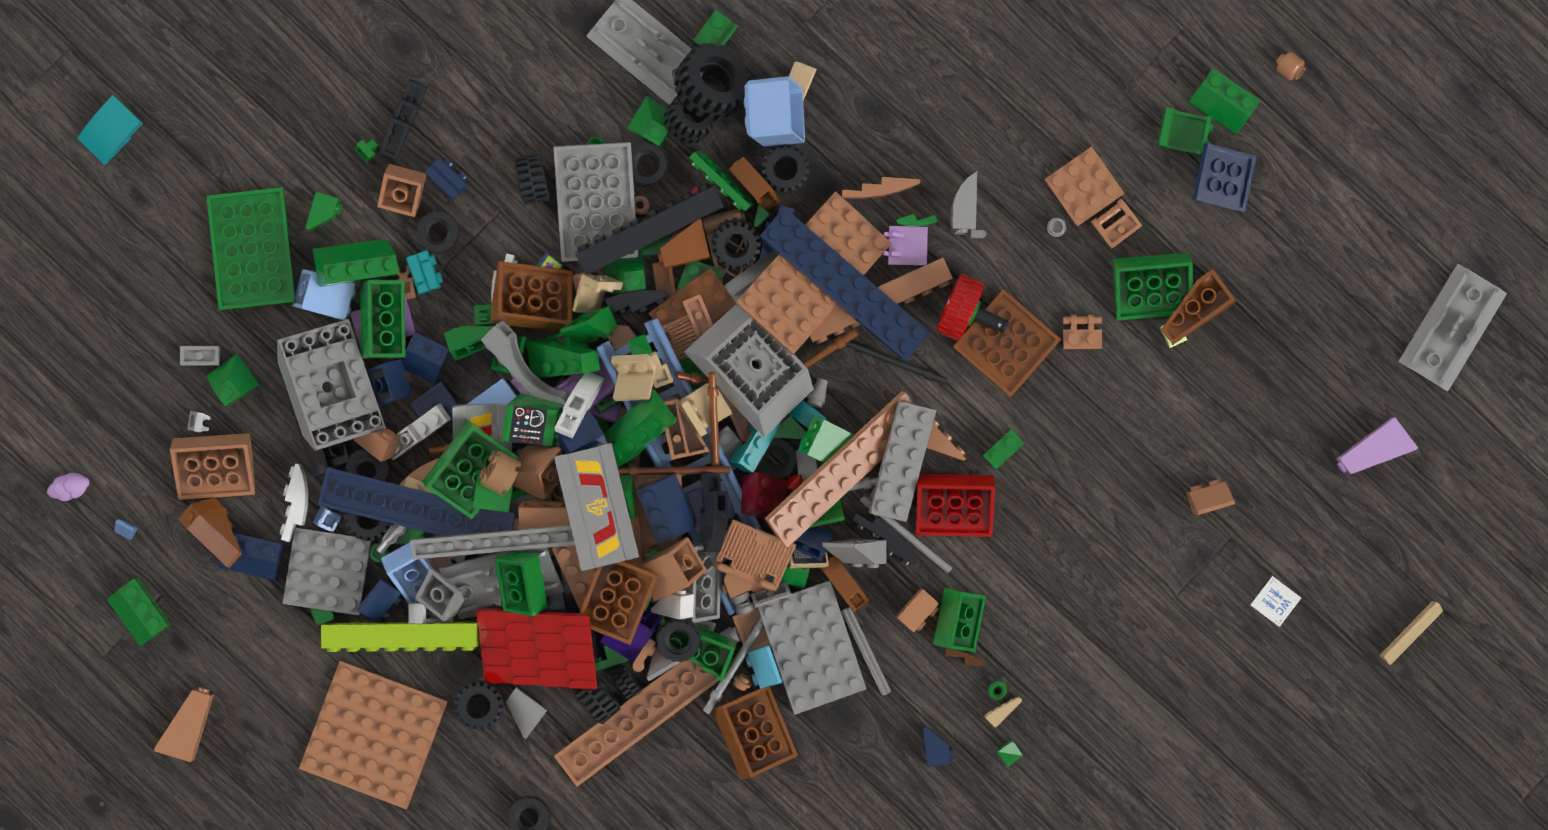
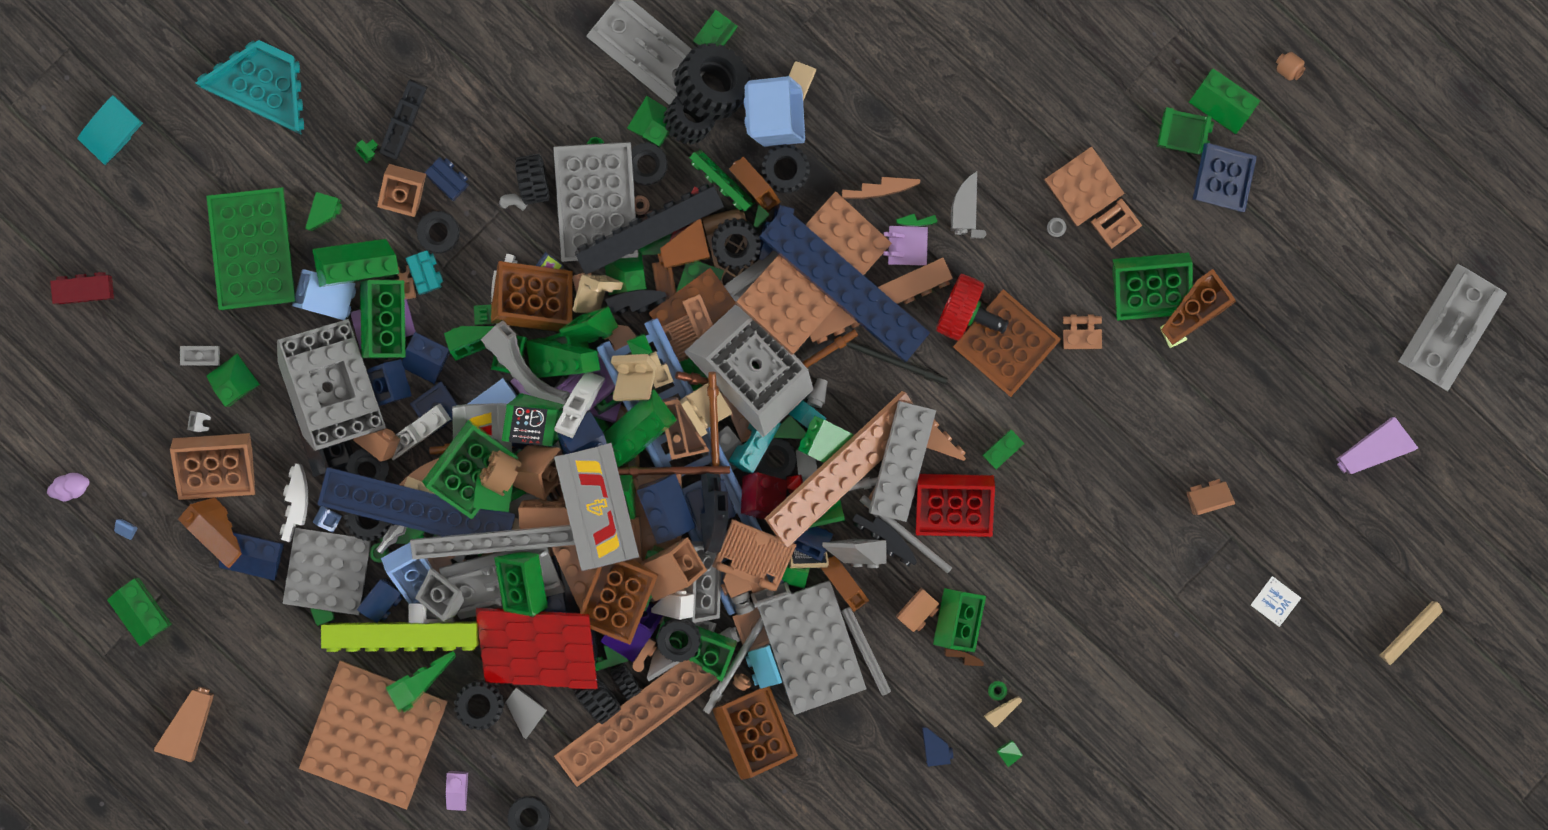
none -> dark red brick [50,272,114,305]
none -> teal piece [195,40,304,135]
none -> green wedge [386,651,456,713]
none -> lavender slope [446,771,468,811]
none -> light grey arm [499,194,528,211]

